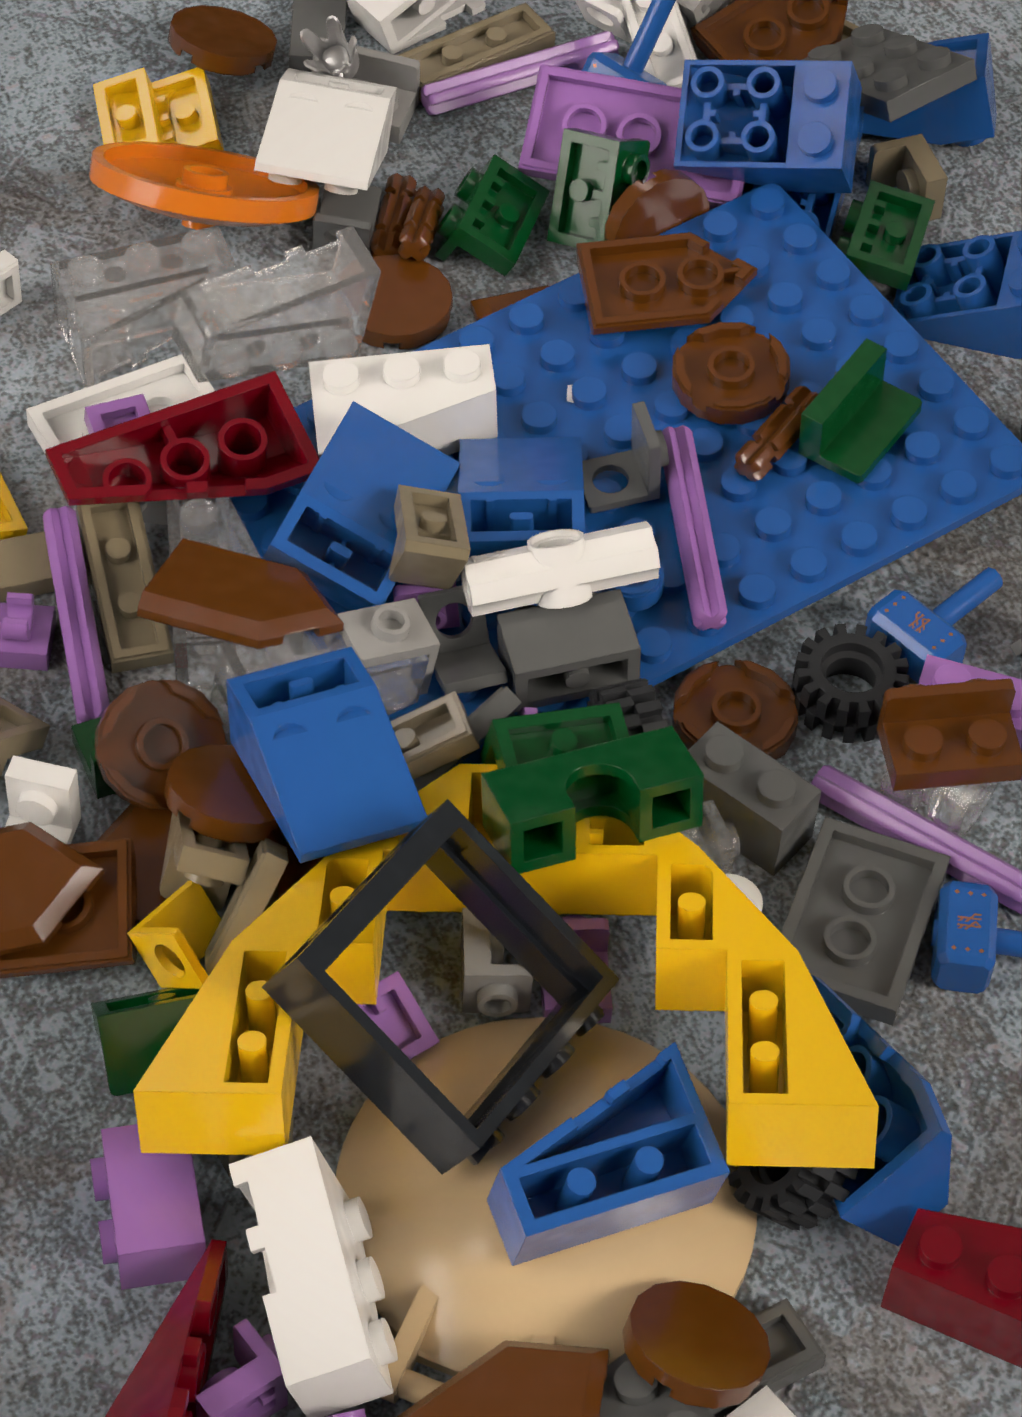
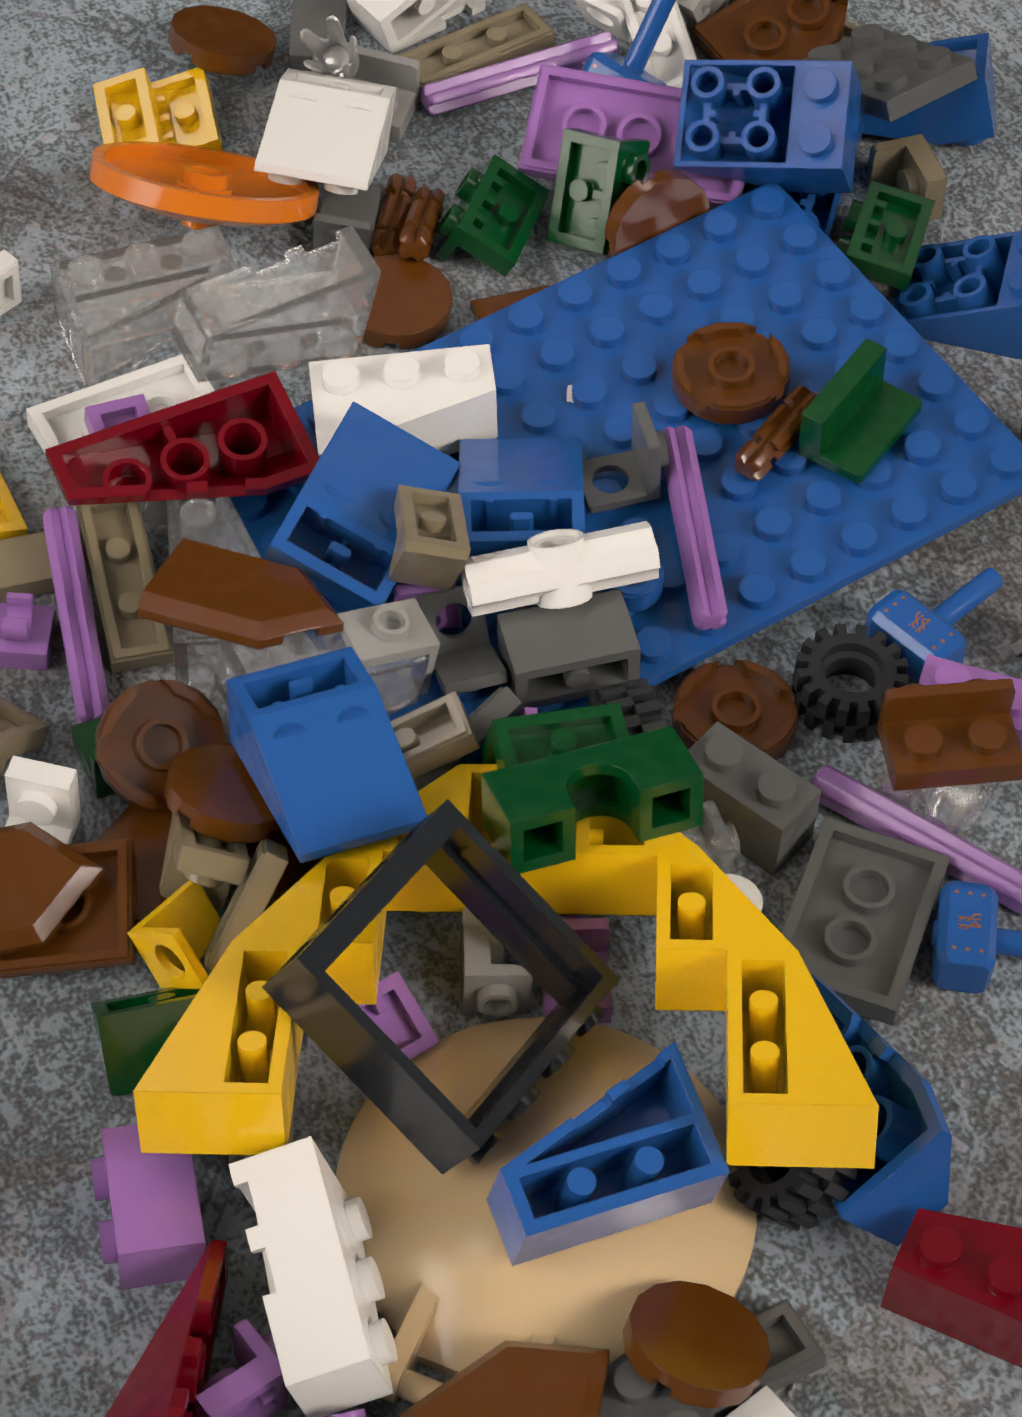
reddish brown tile [576,232,758,335] -> none

